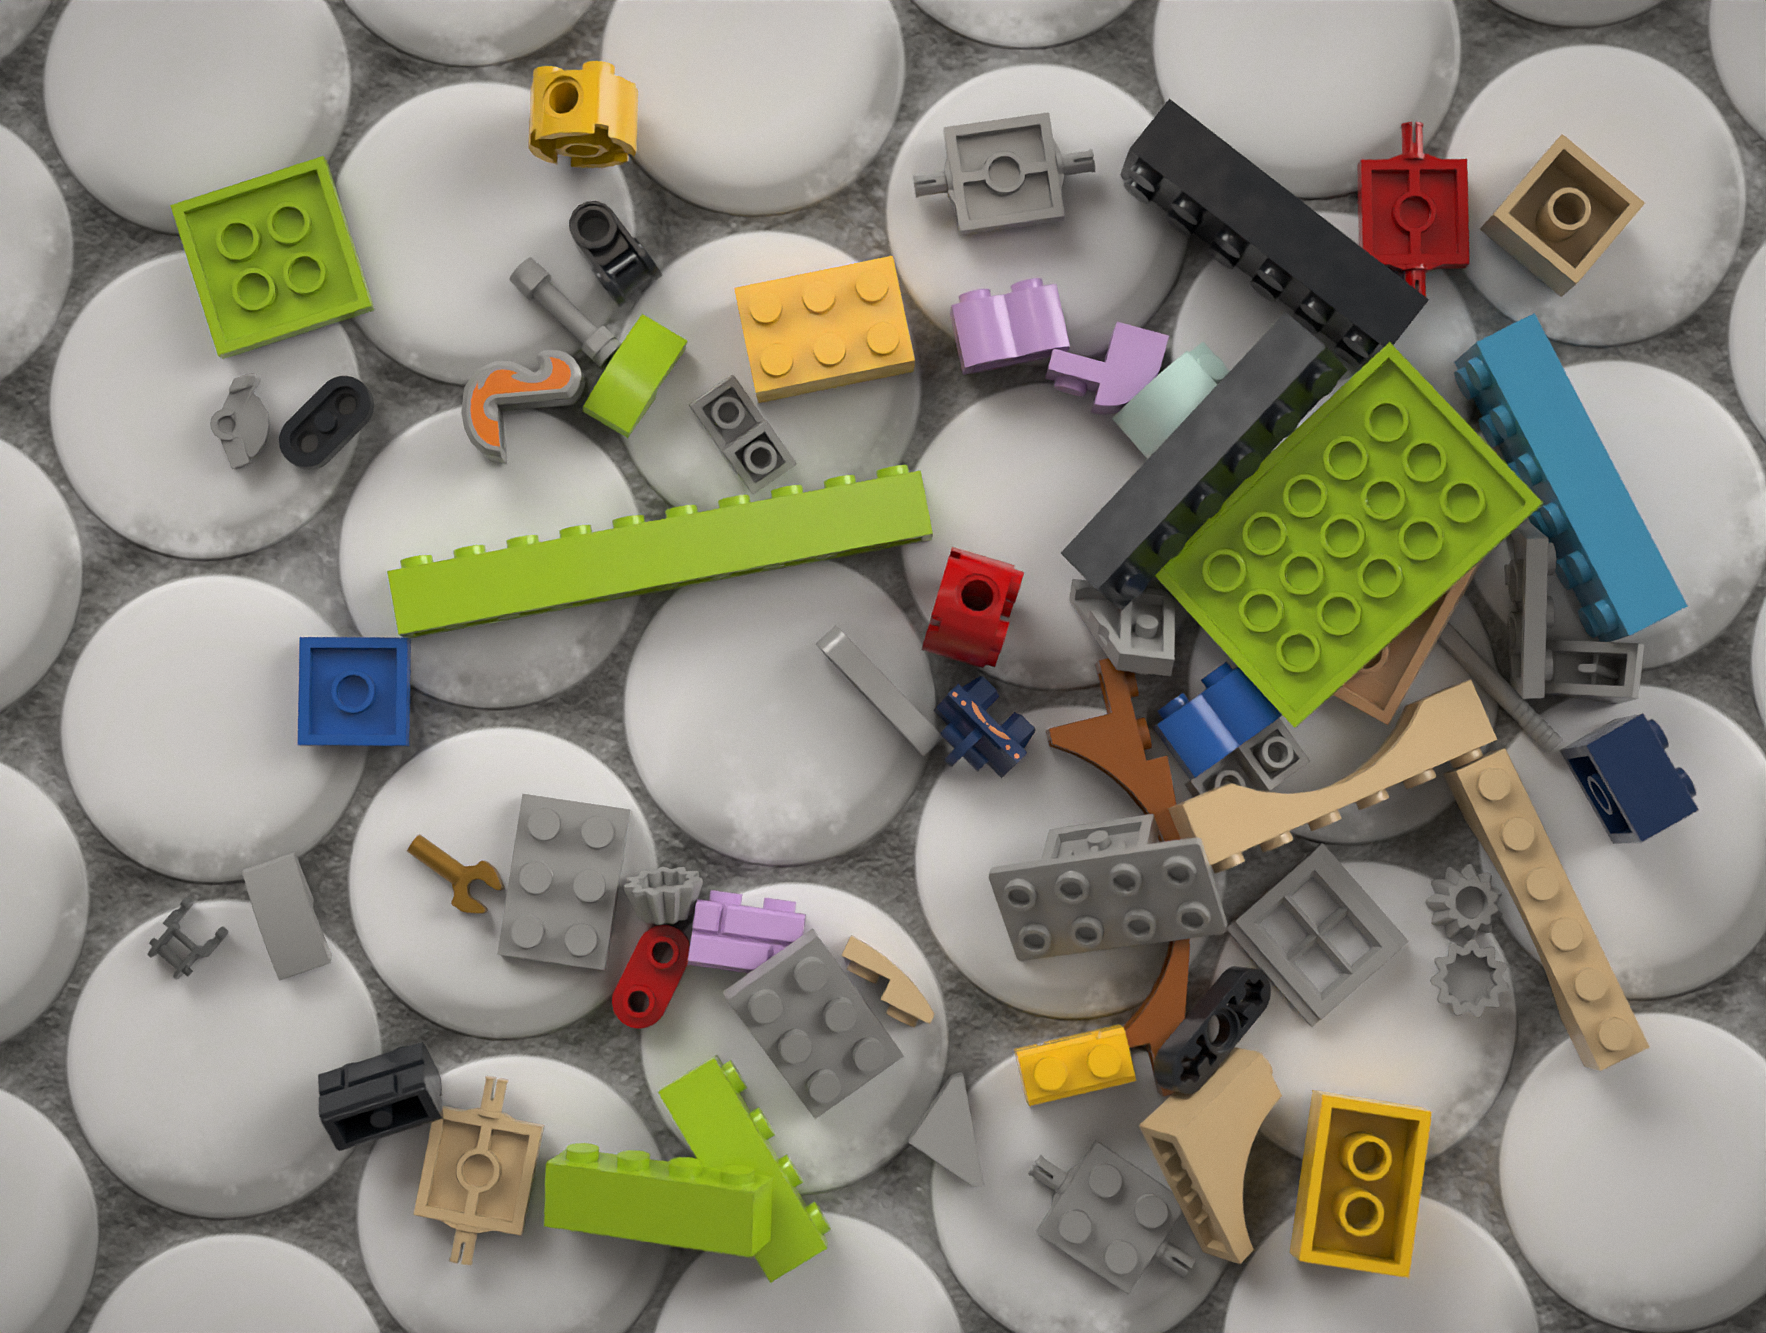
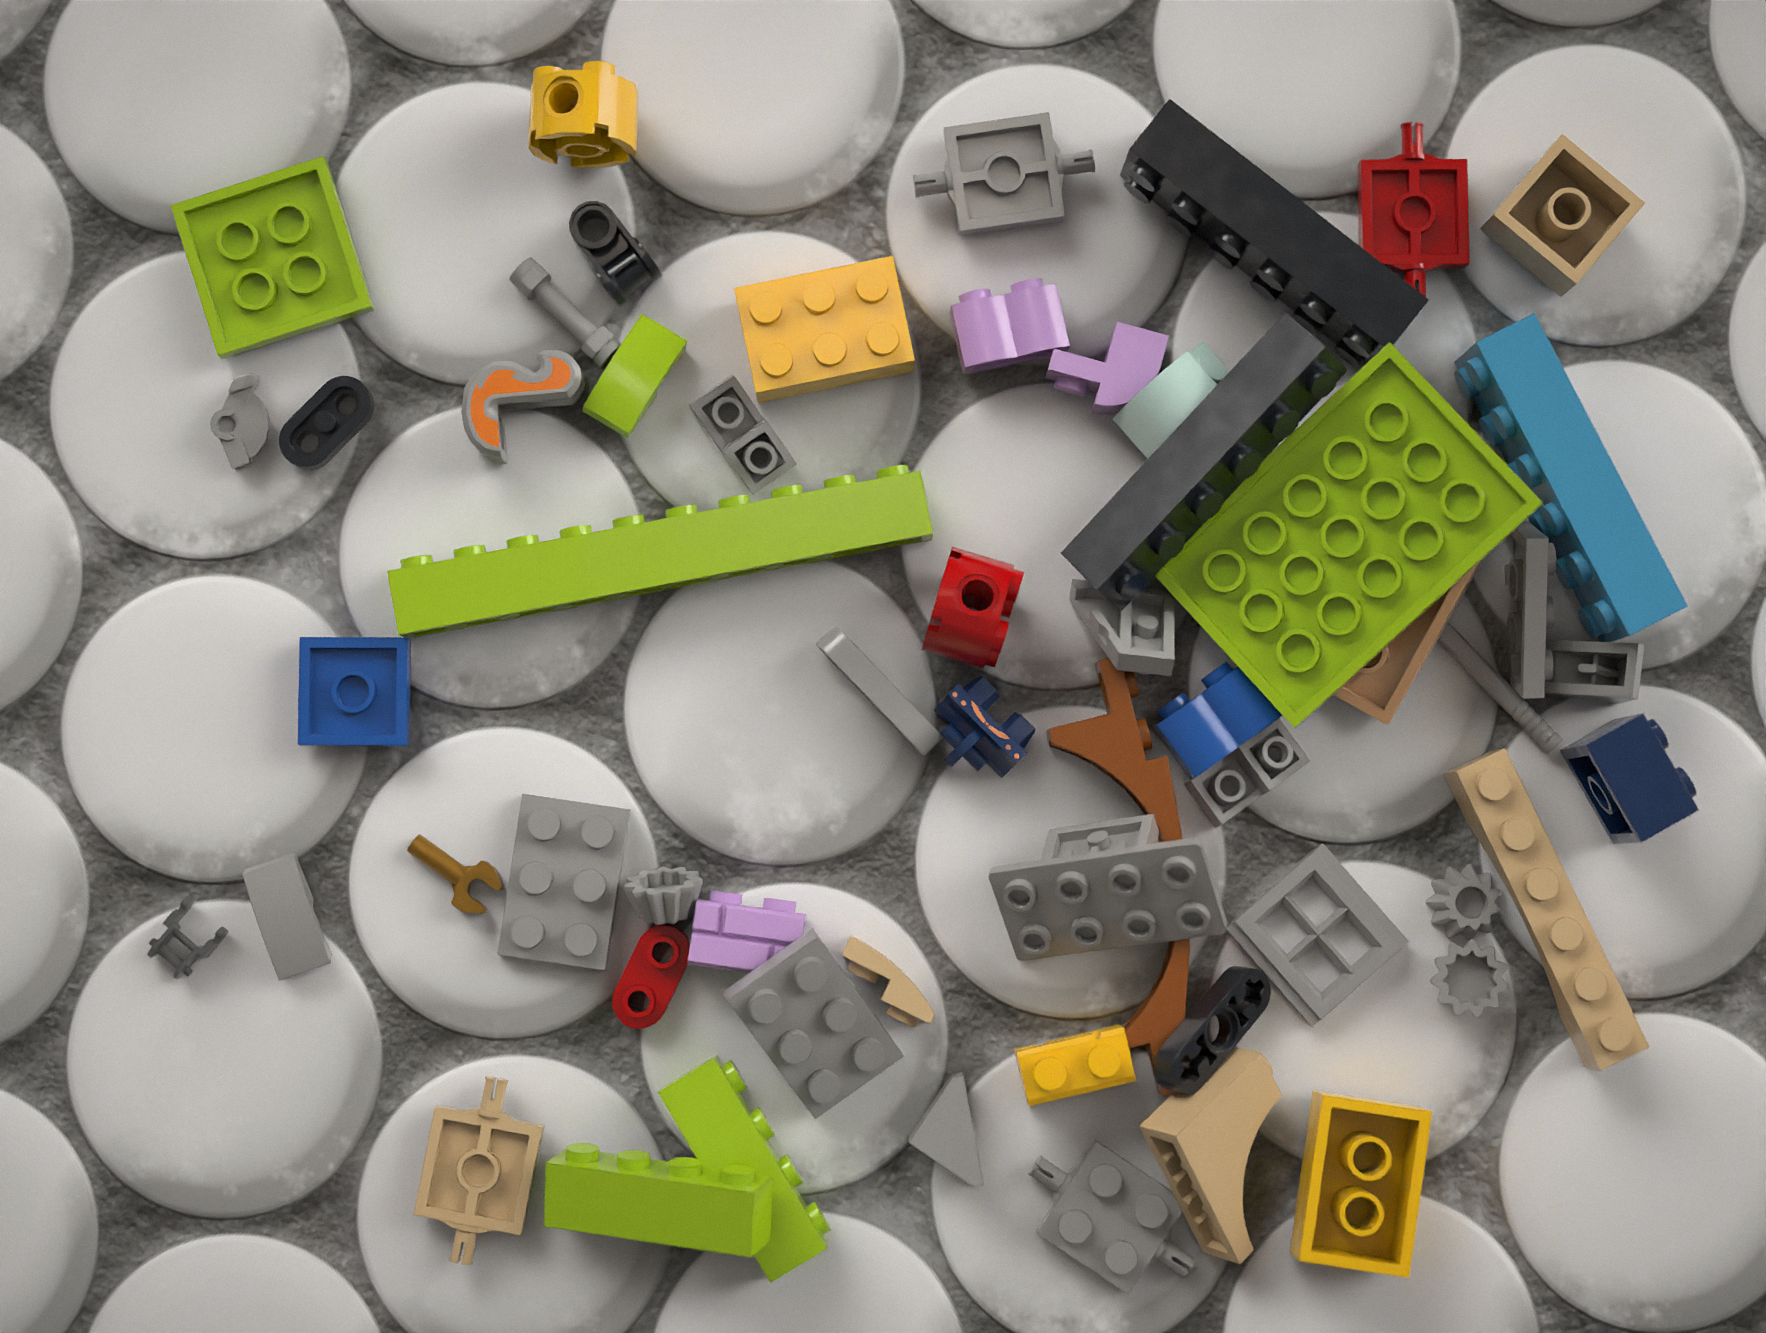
black brick [318,1042,443,1151] -> none
tan arch [1168,680,1497,873] -> none

